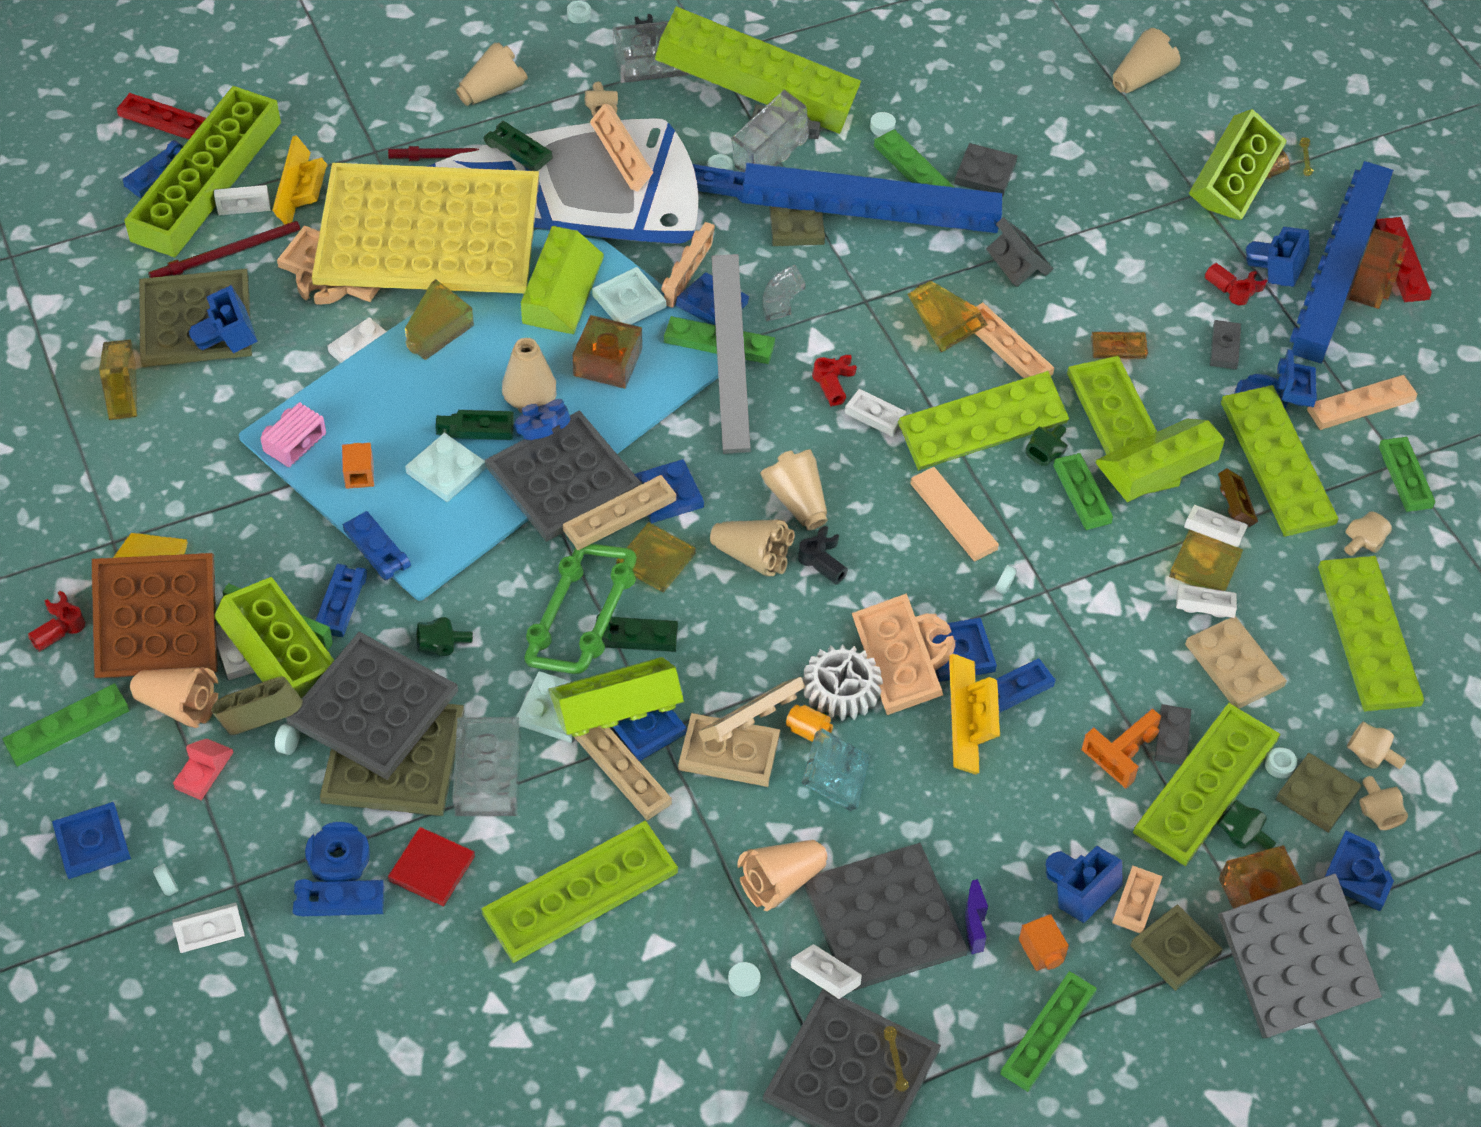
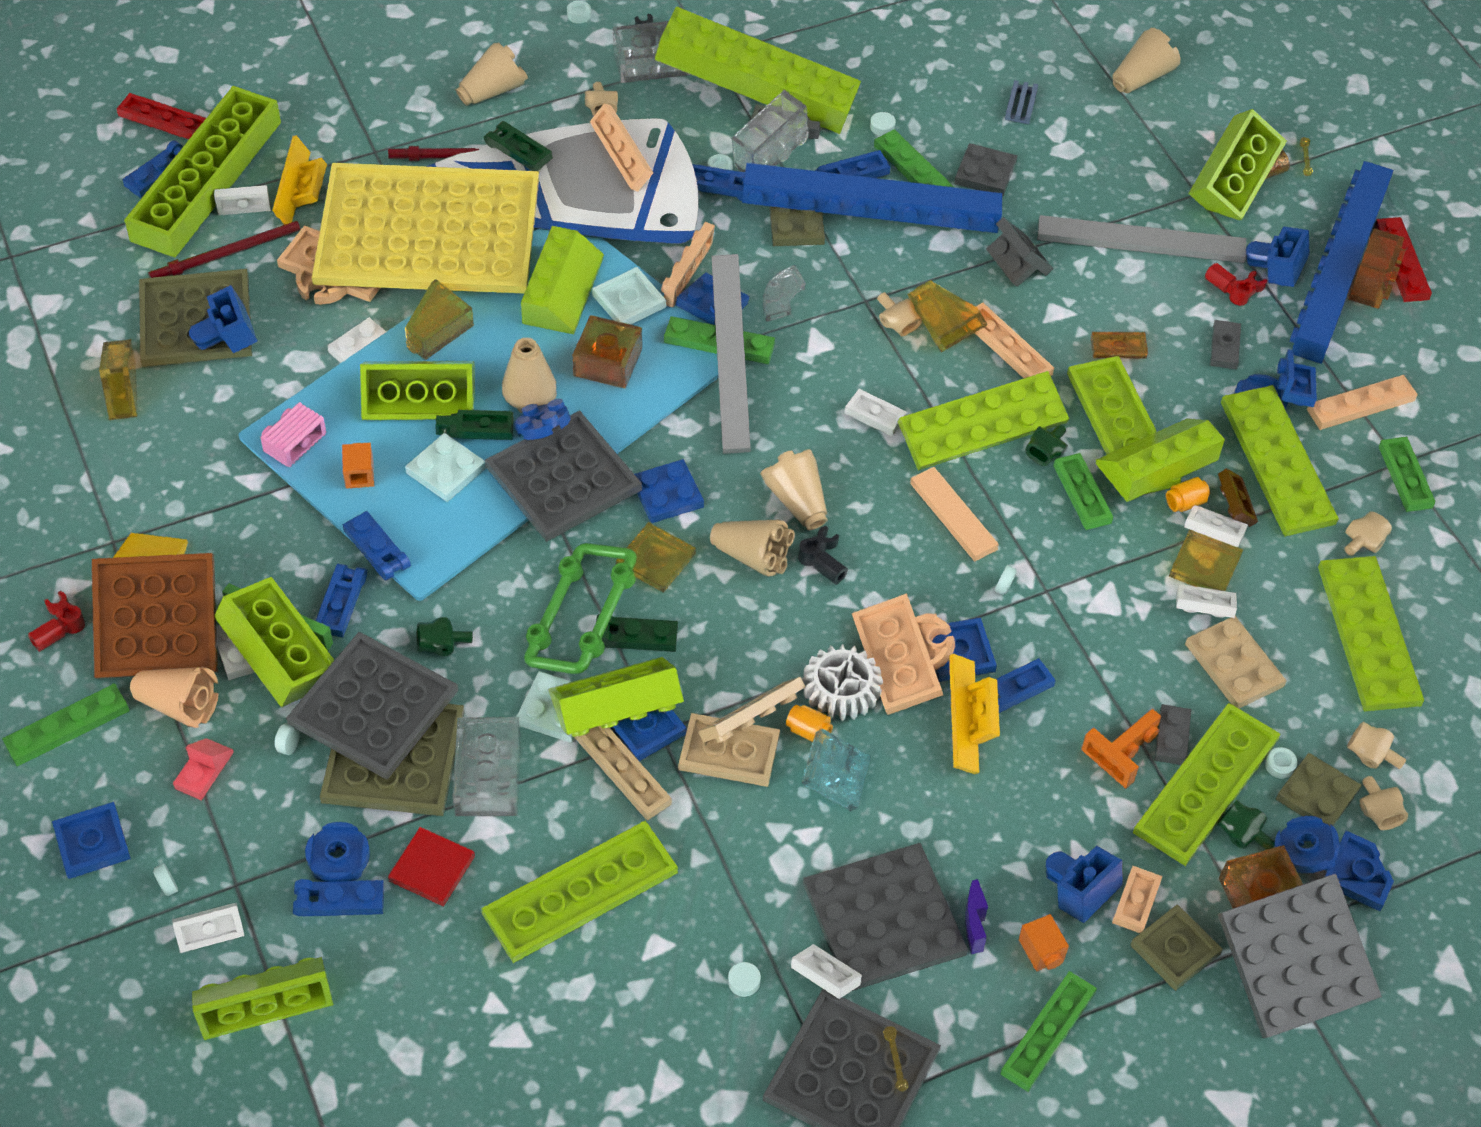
olive beam [211,676,303,735] -> none
tan plate [563,475,676,550] -> none
light nougat cone [738,840,827,911] -> none
red bar [812,355,857,406] -> none
none -> lime slope [192,957,334,1040]
none -> lime slope [360,361,475,420]
none -> blue plate [815,150,890,178]
none -> tan piece [877,292,922,337]
none -> sand blue tile [1005,80,1038,124]
none -> light grey tile [1037,215,1246,263]
none -> light orange brick [1166,477,1210,512]
none -> blue plate [1275,816,1340,874]

